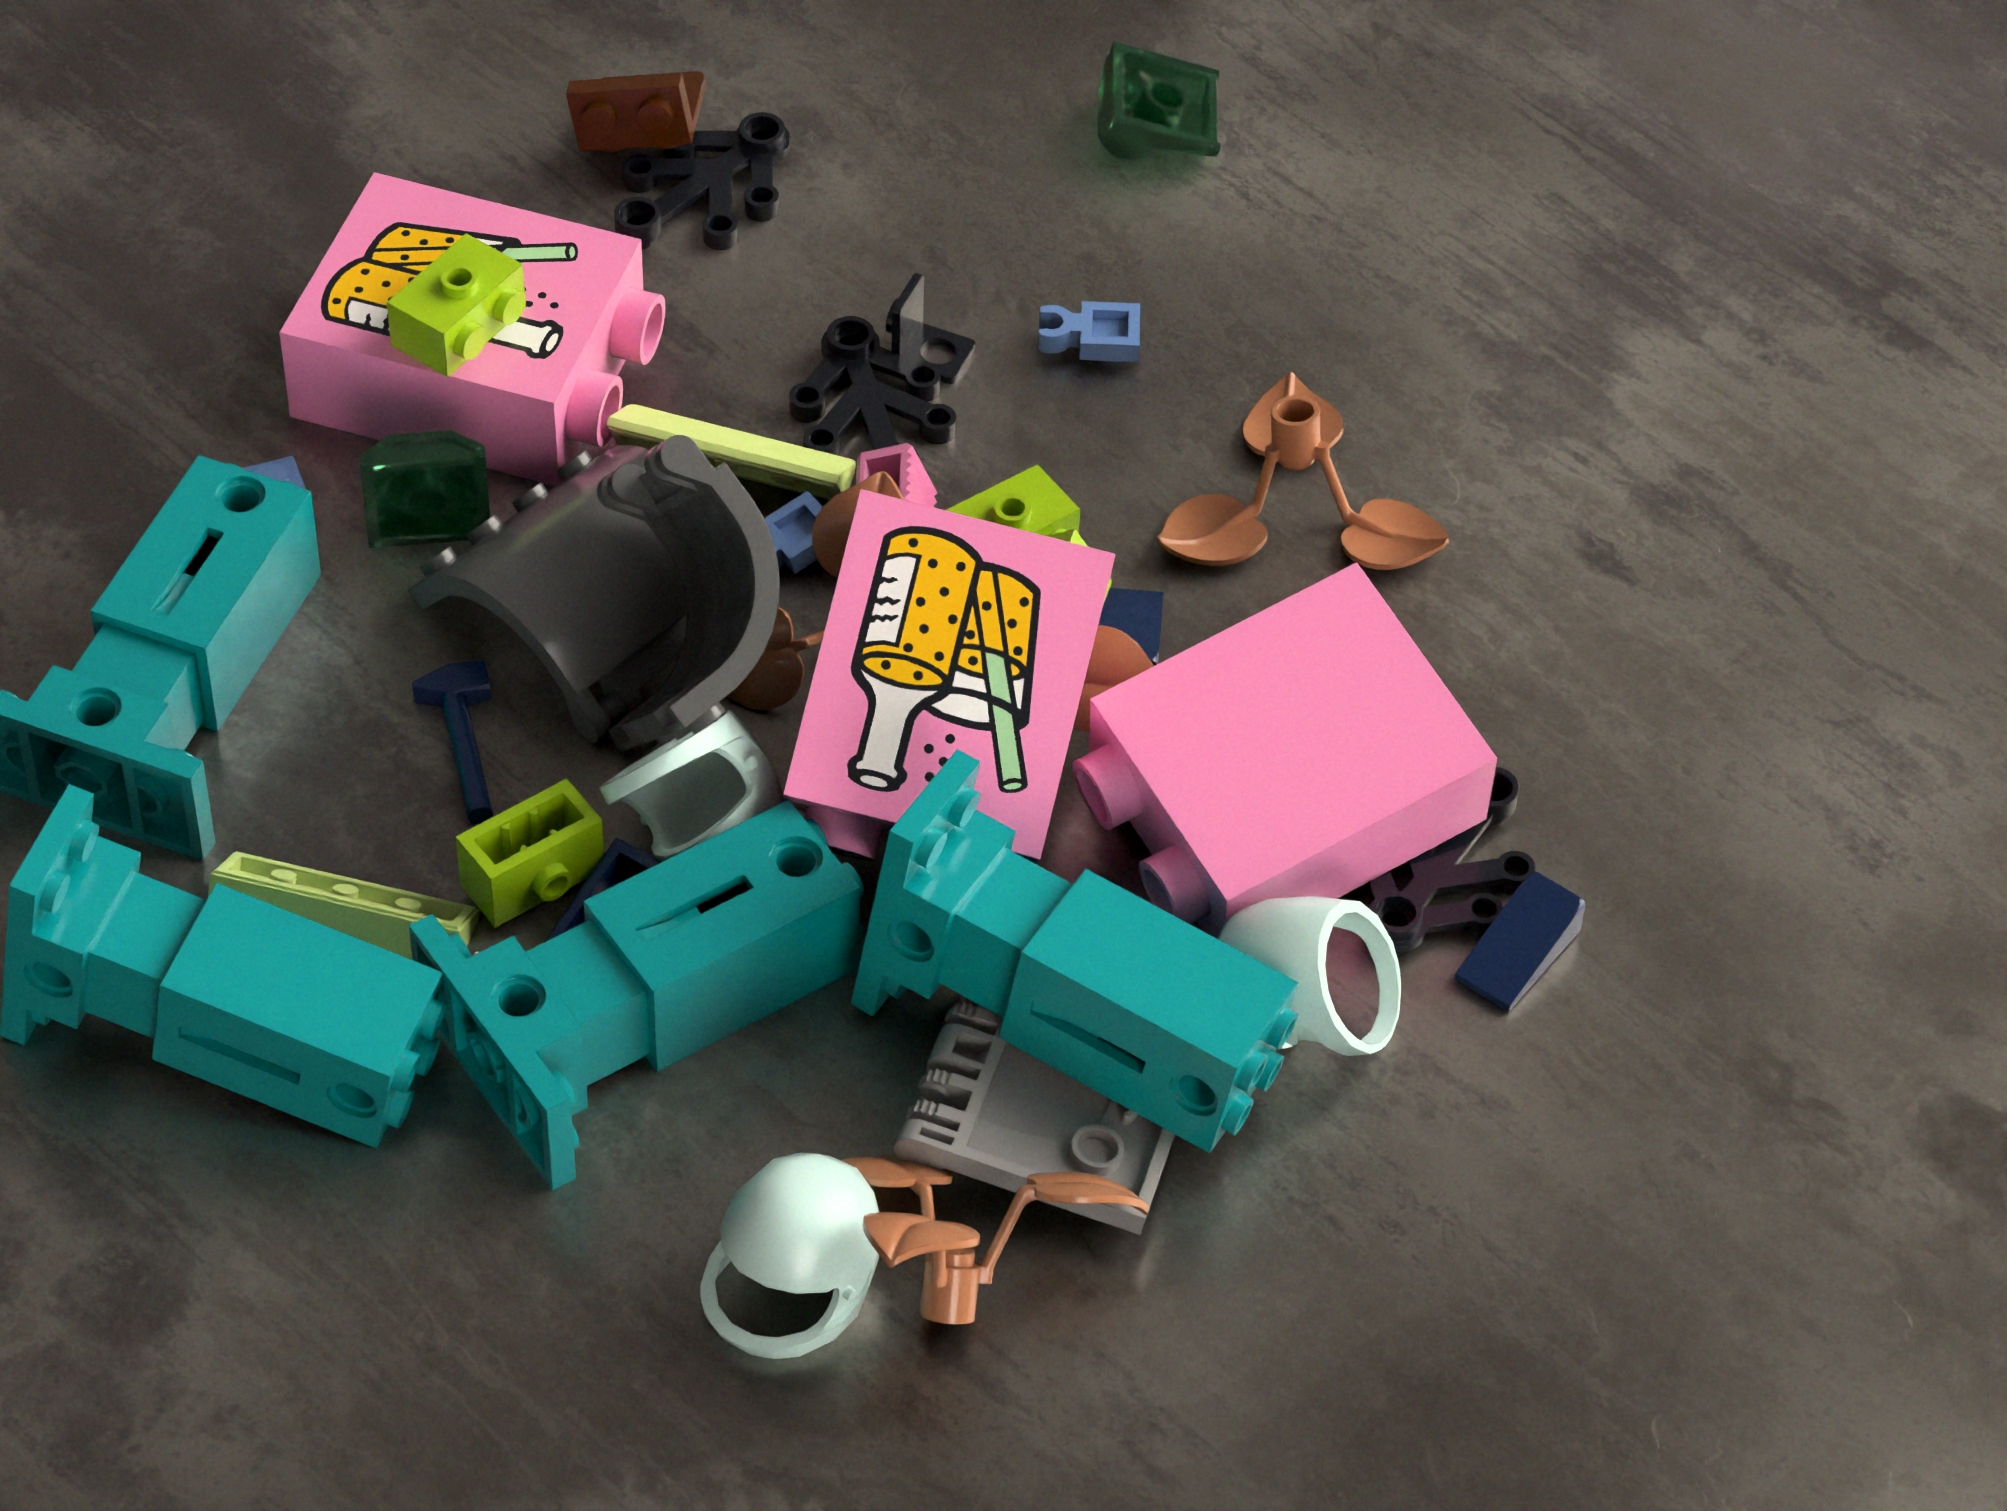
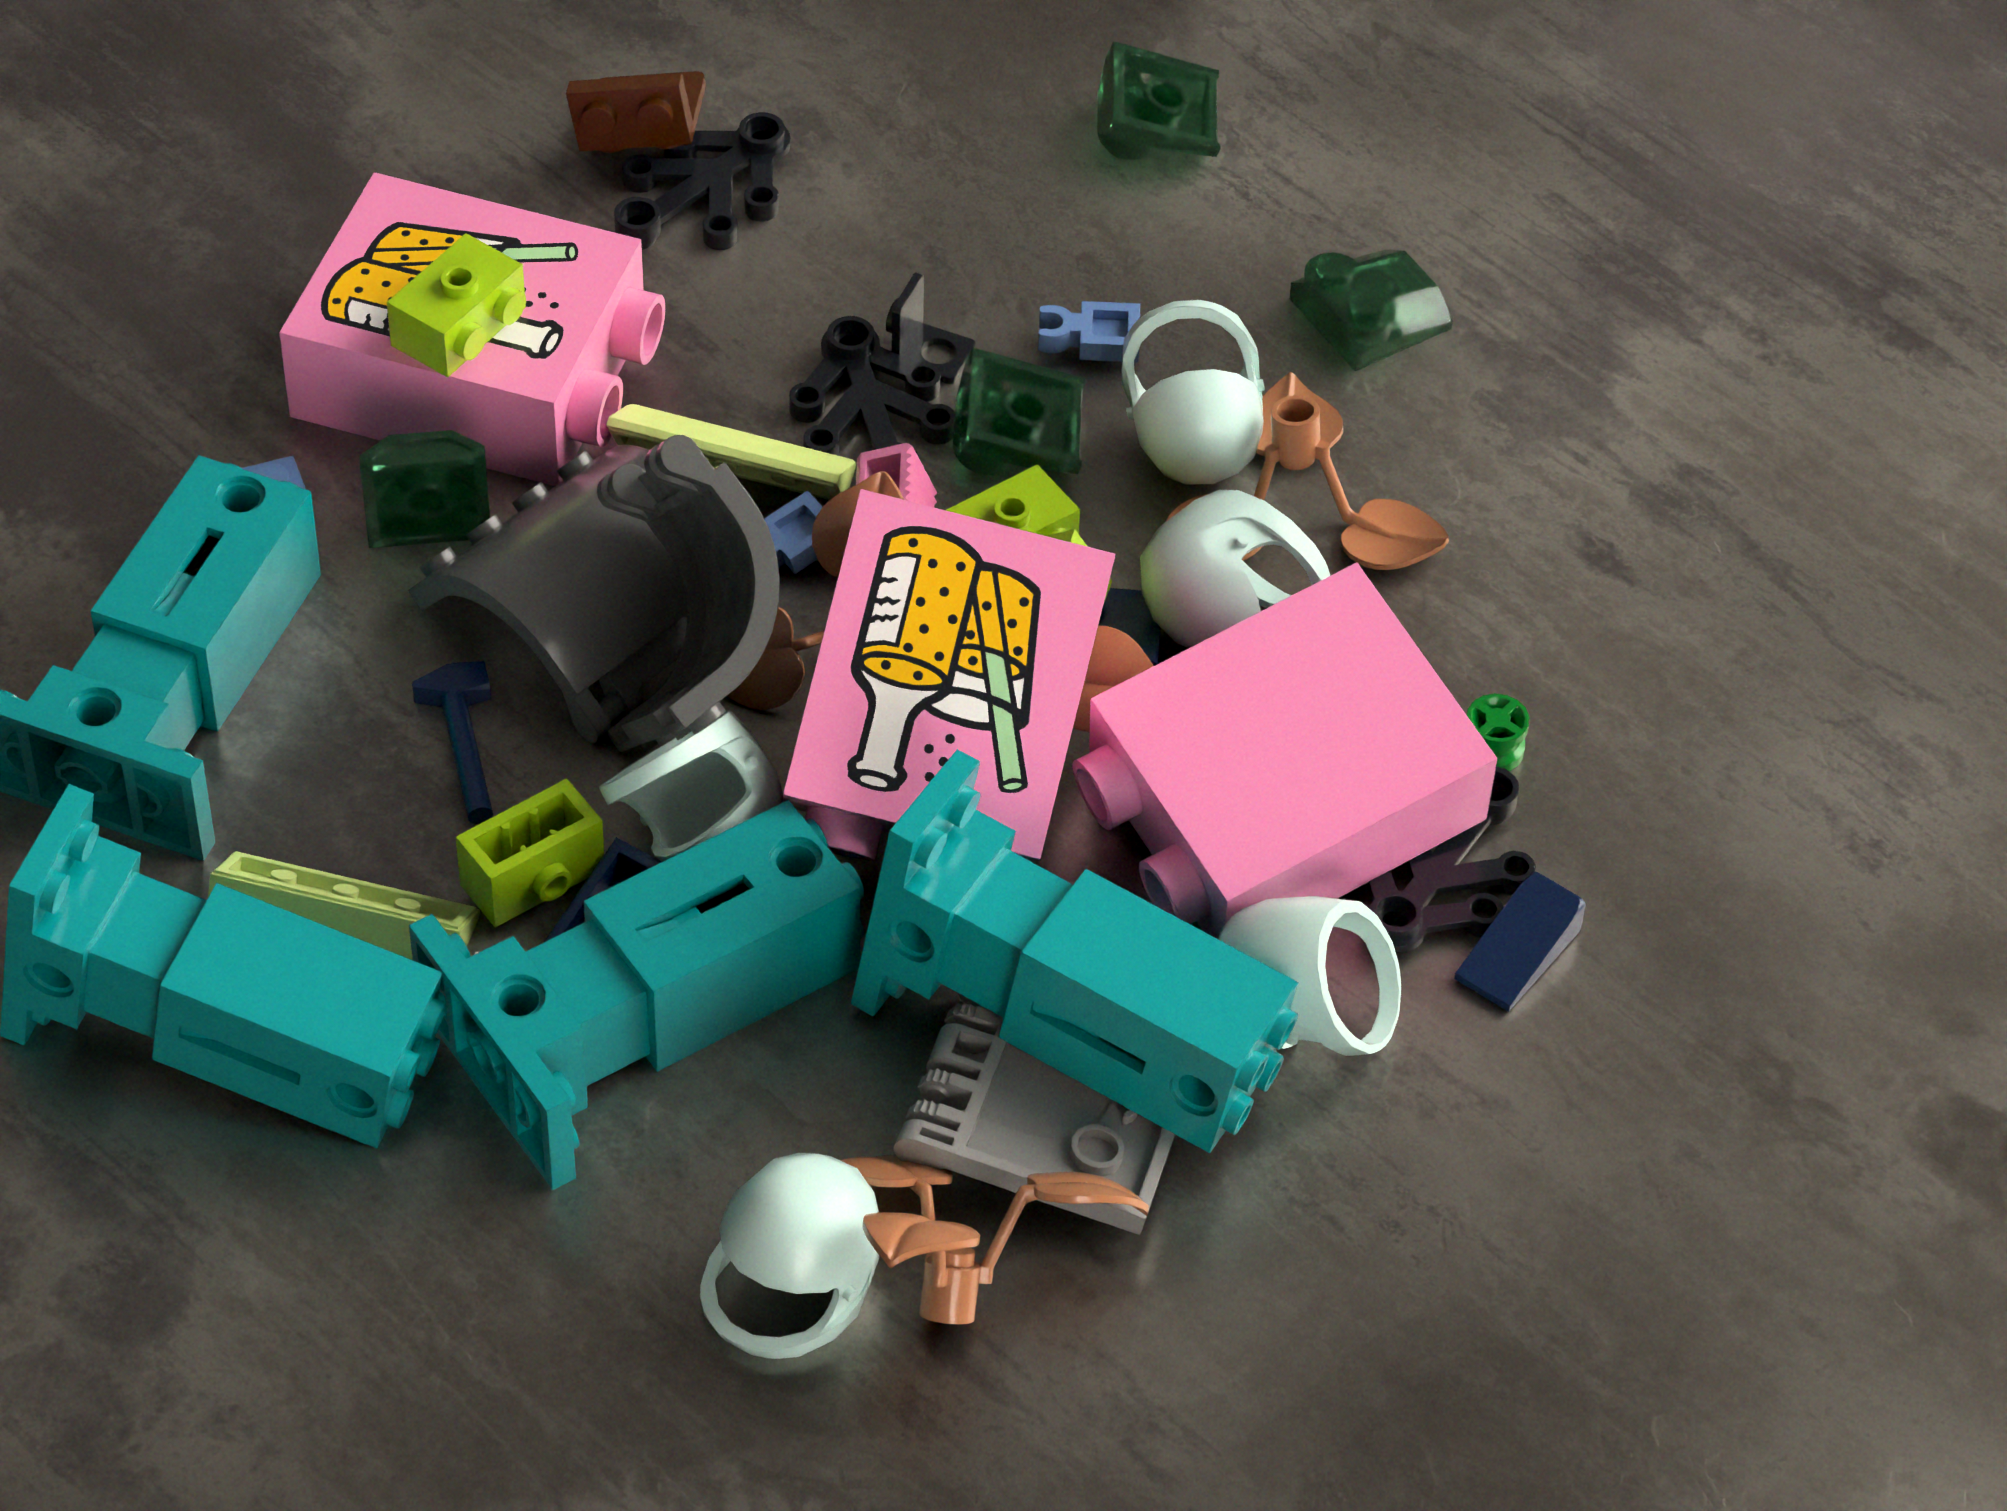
none -> clear green slope [953,347,1086,475]
none -> light aqua piece [1121,300,1265,485]
none -> light aqua piece [1140,490,1330,648]
none -> clear green slope [1289,249,1453,371]
none -> green wheel [1467,693,1530,772]

